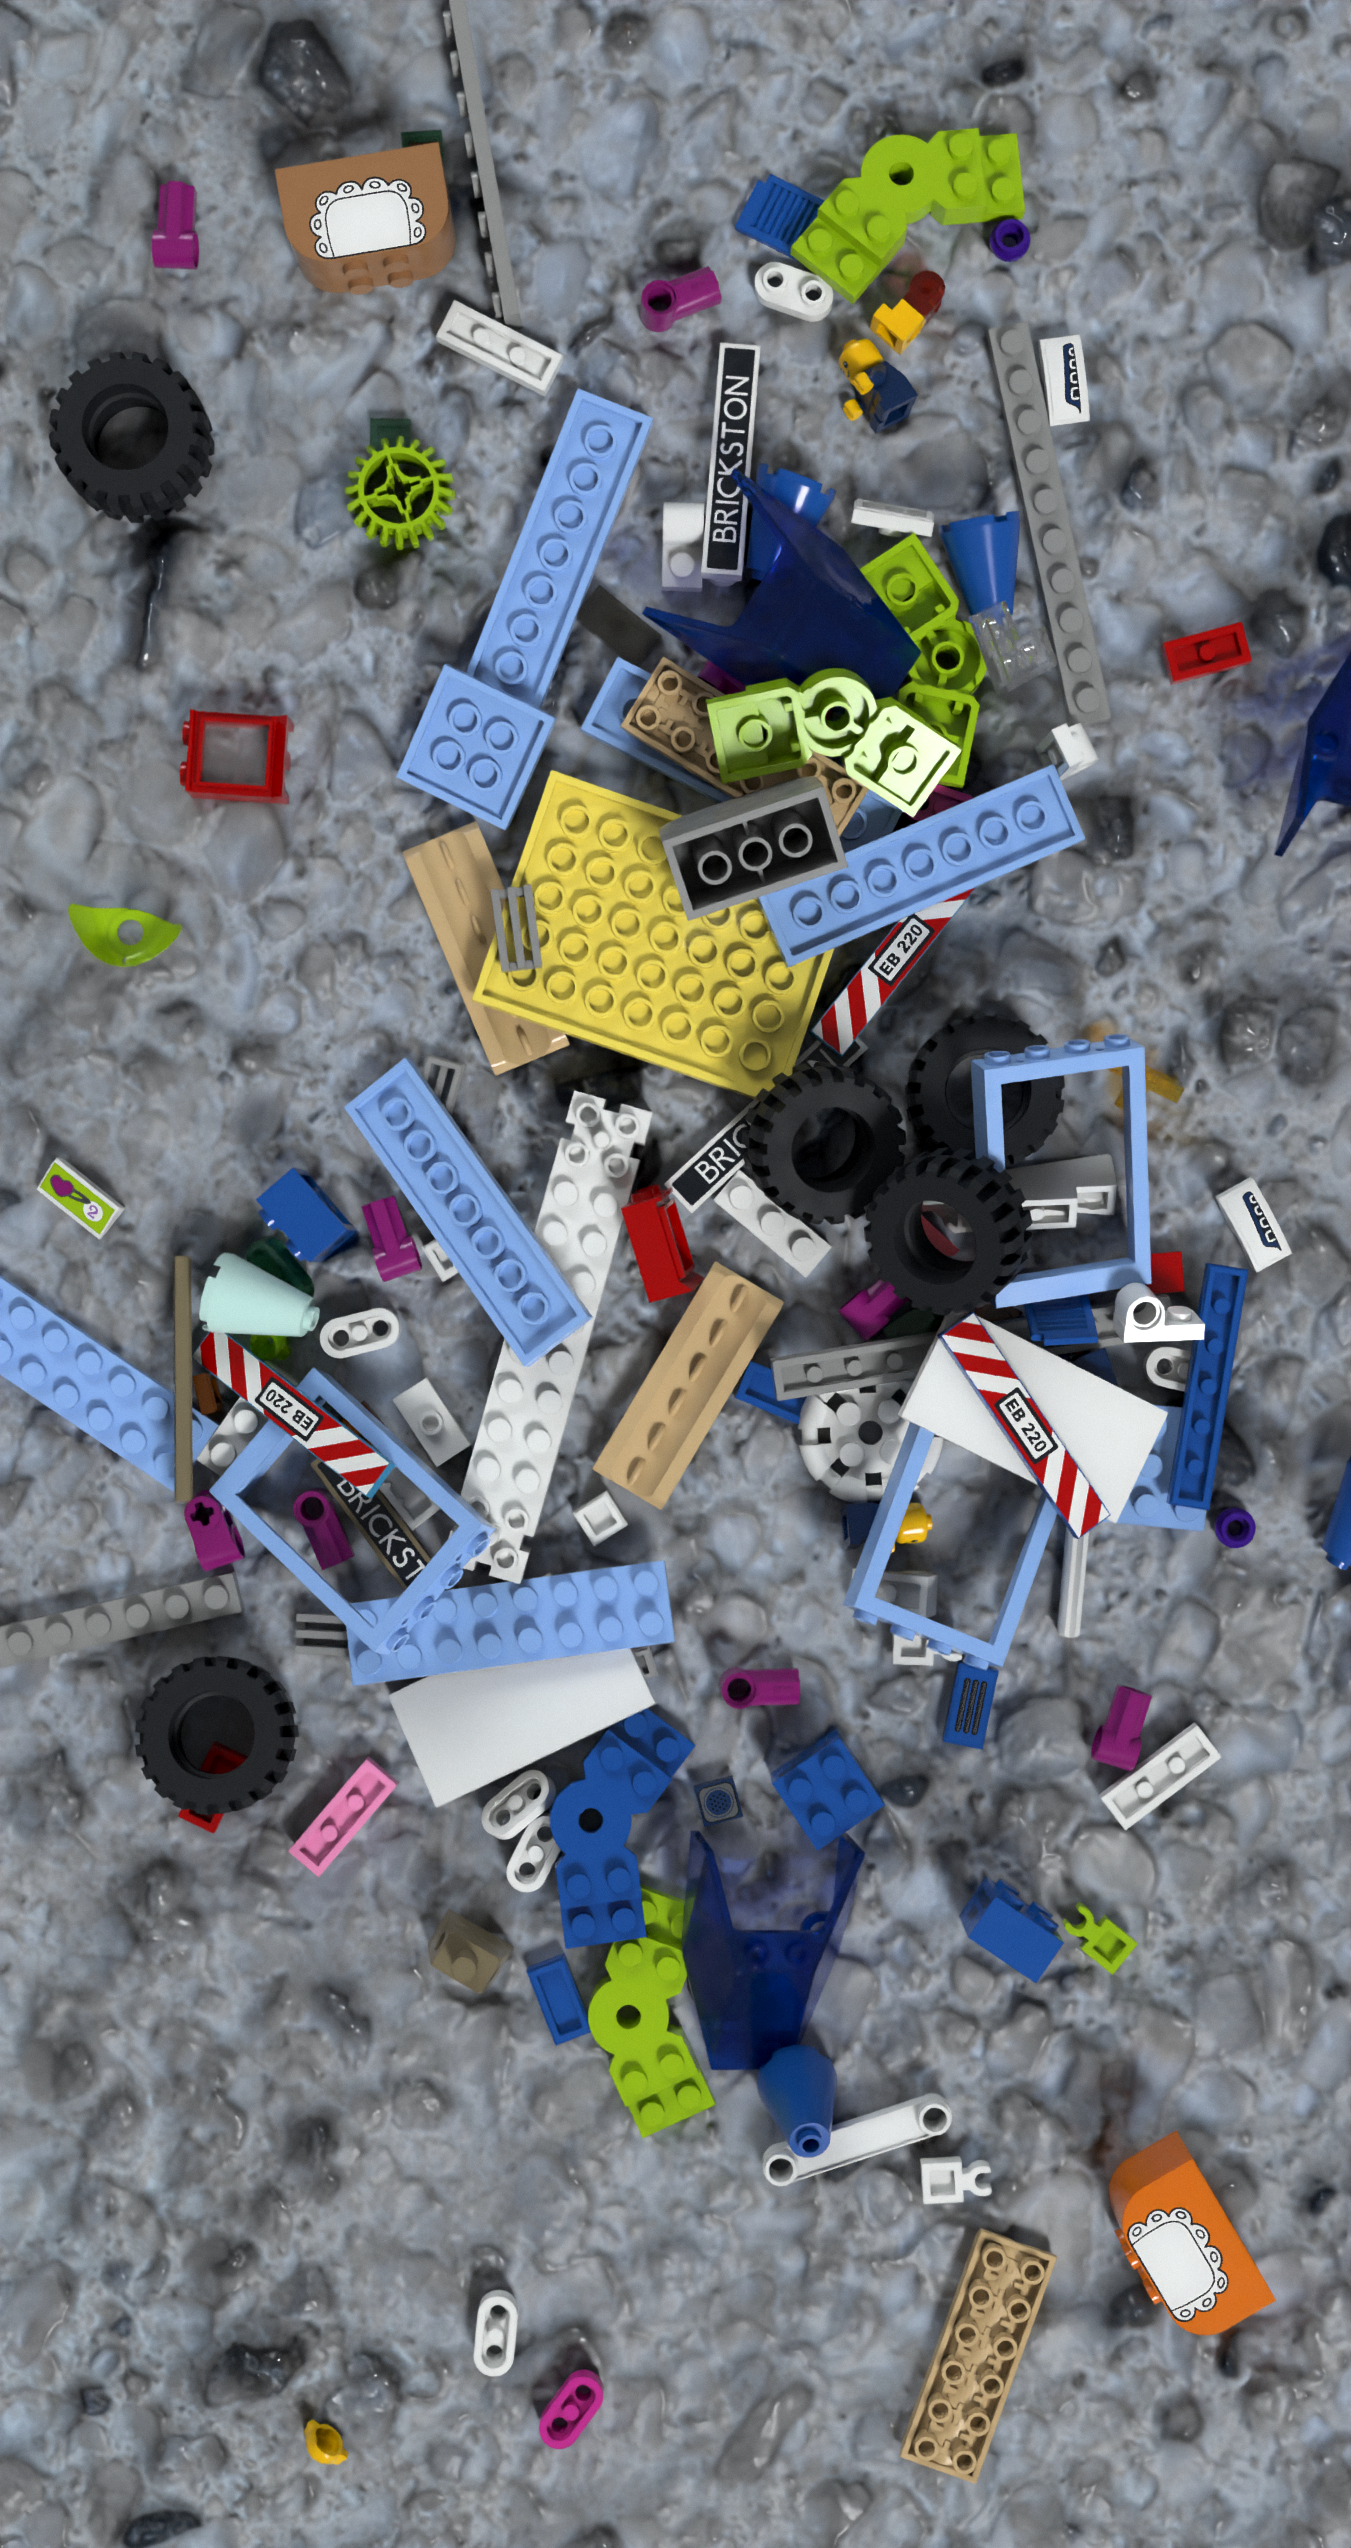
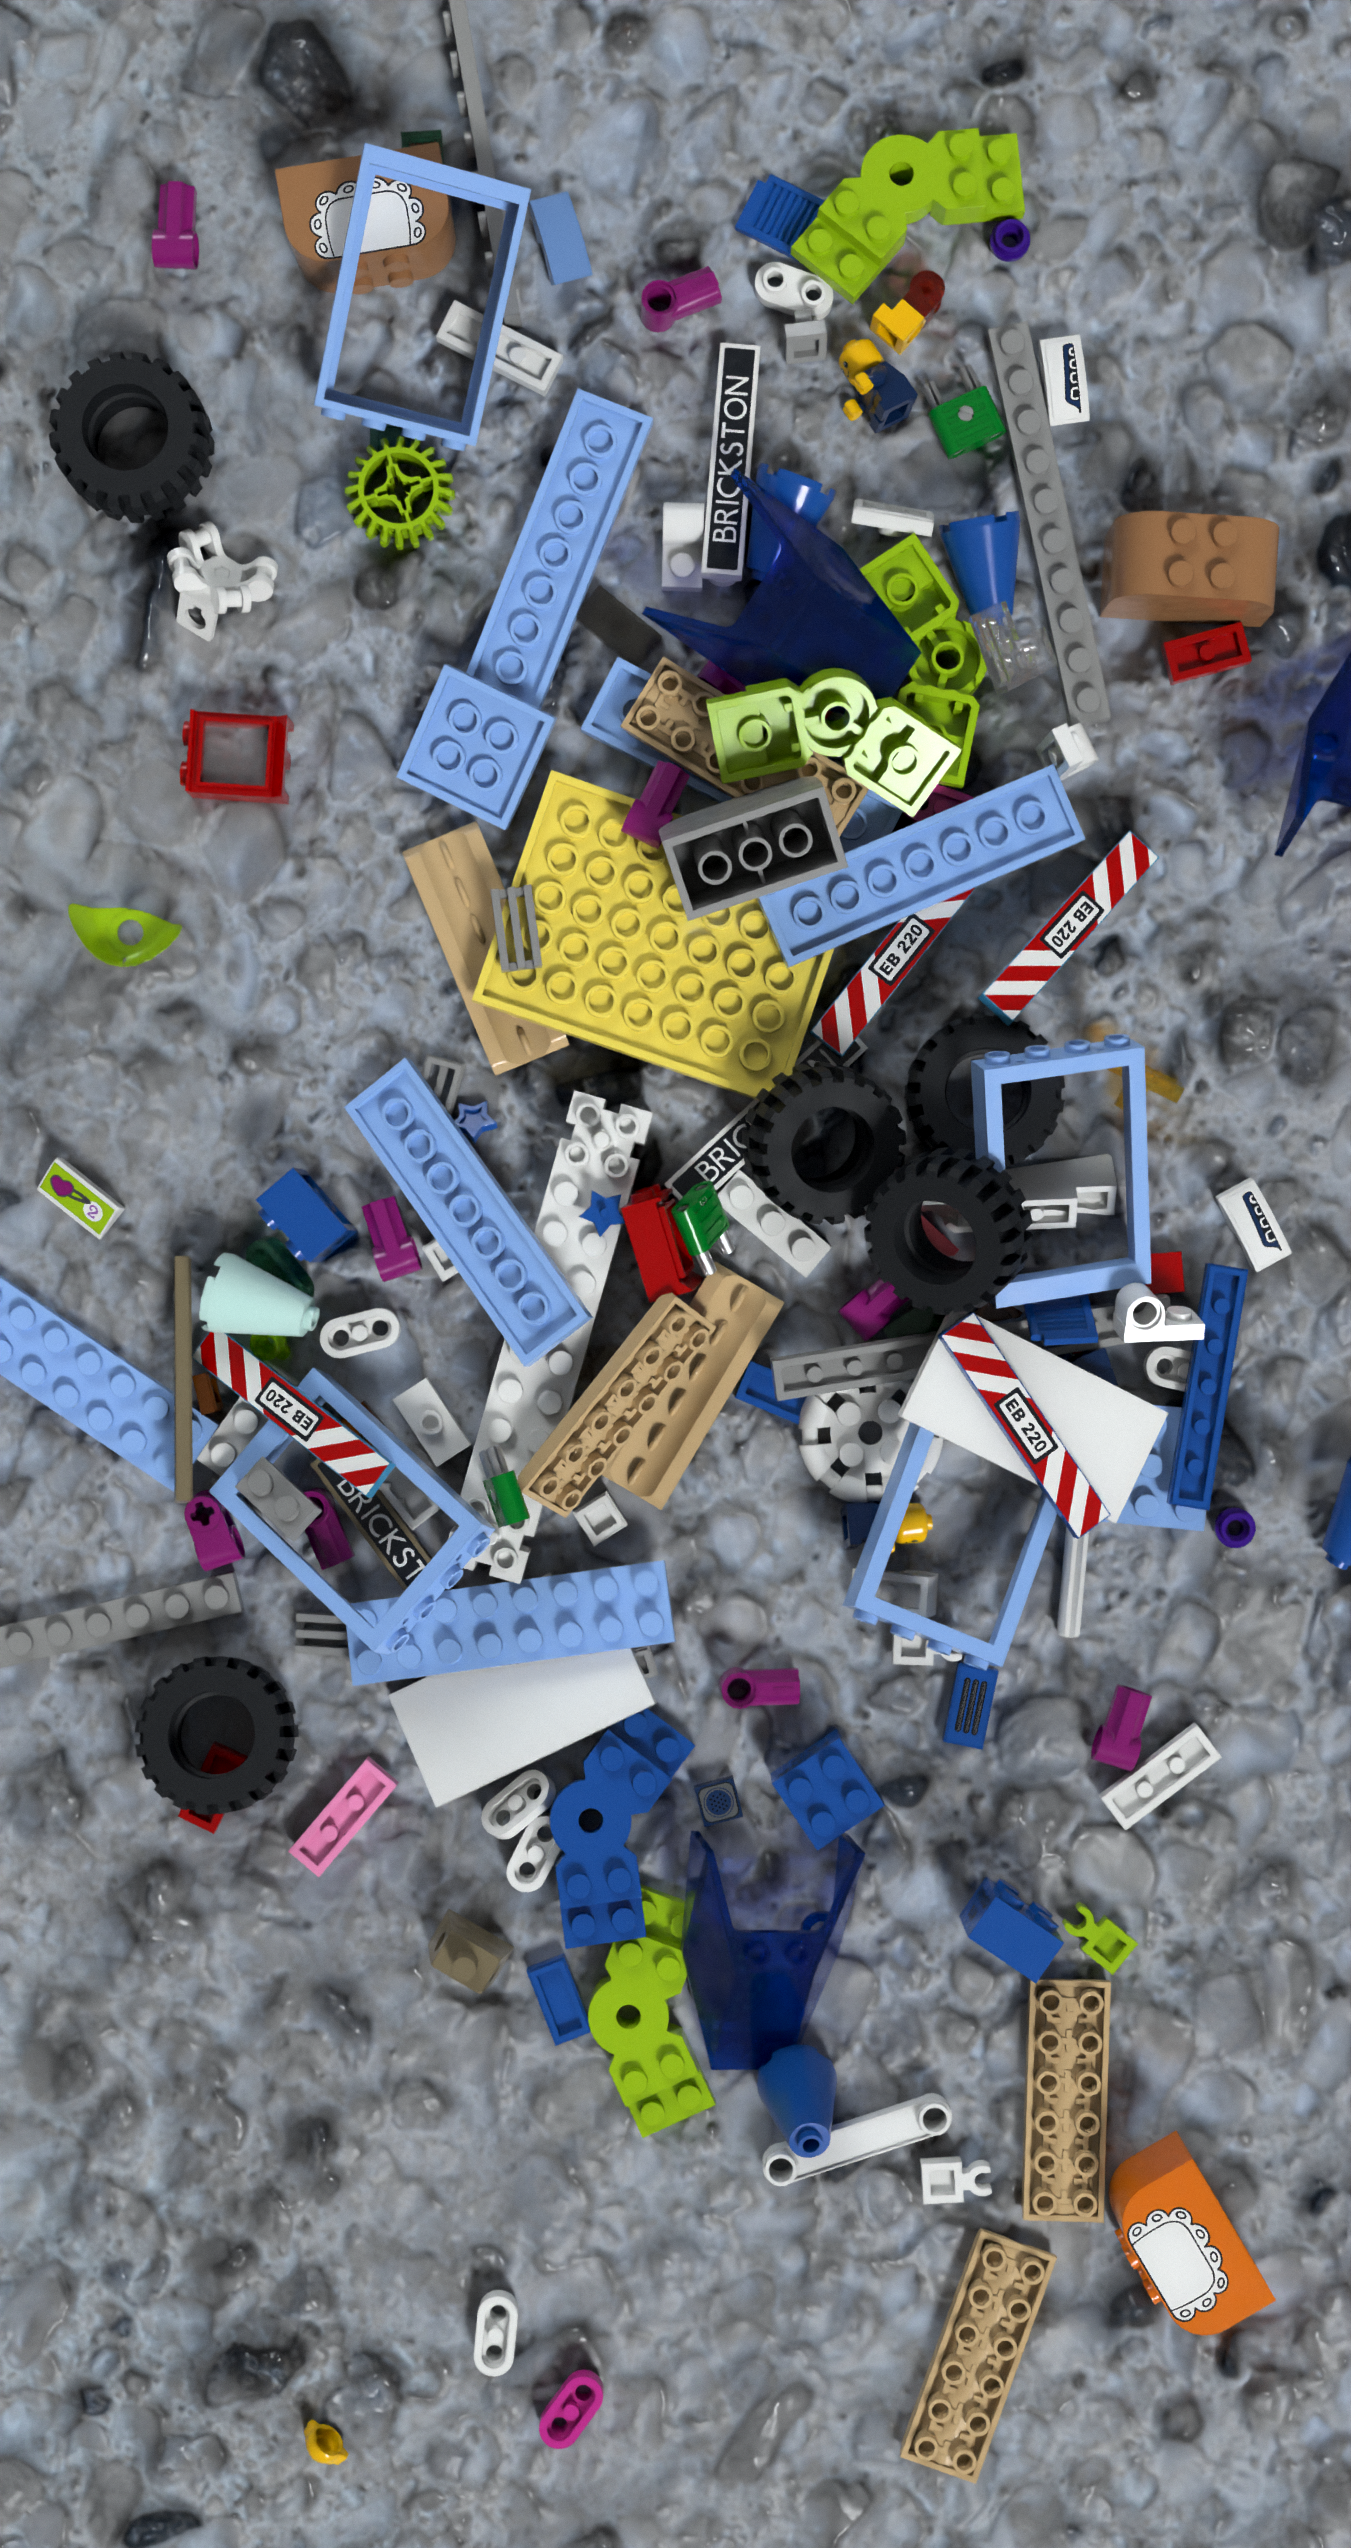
none -> white piece [167,521,278,641]
none -> light grey plate [235,1456,322,1542]
none -> light blue window [314,143,531,451]
none -> piece [455,1101,498,1144]
none -> green piece [479,1445,530,1528]
none -> tan plate [518,1293,717,1518]
none -> medium blue slope [528,191,593,286]
none -> blue piece [578,1190,625,1237]
none -> magenta piece [621,760,690,849]
none -> green piece [671,1181,735,1276]
none -> light grey tile [784,309,827,365]
none -> green piece [921,364,1007,459]
none -> tile [978,830,1159,1026]
none -> tan plate [1021,1978,1111,2223]
none -> medium nougat brick [1099,511,1279,627]

